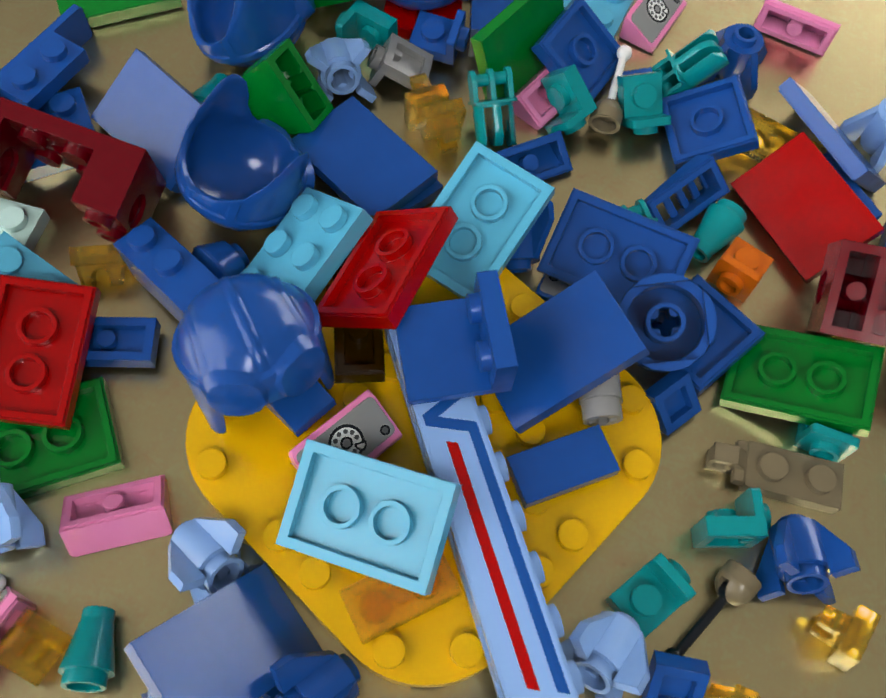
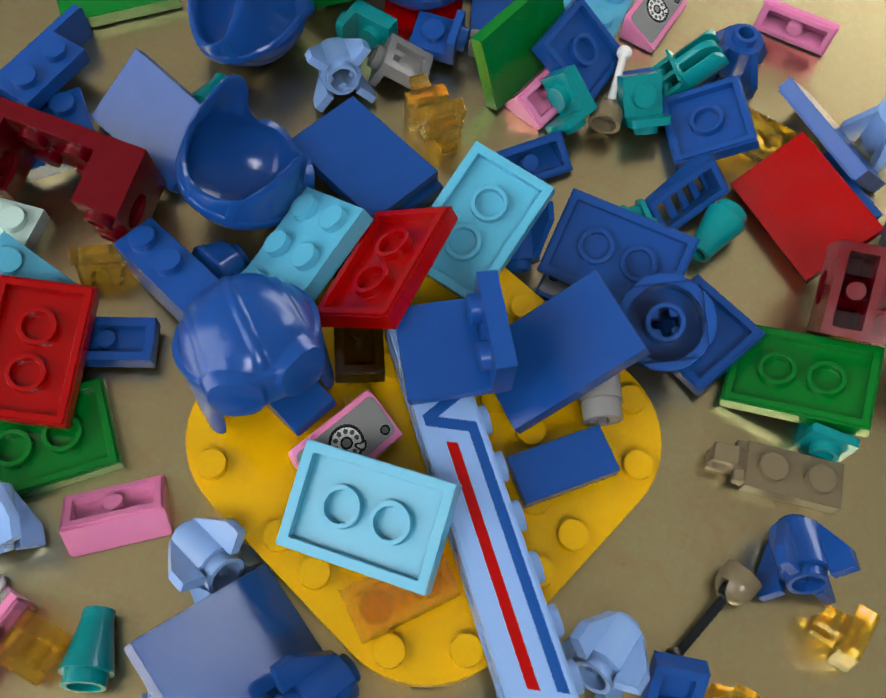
green torso [241,38,334,135] -> none
teal arm [468,66,517,147] -> none
teal bracket [605,553,696,638] -> none
blue plate [645,369,702,436] -> none
teal bracket [690,488,771,548] -> none
orange bracket [706,236,774,303] -> none

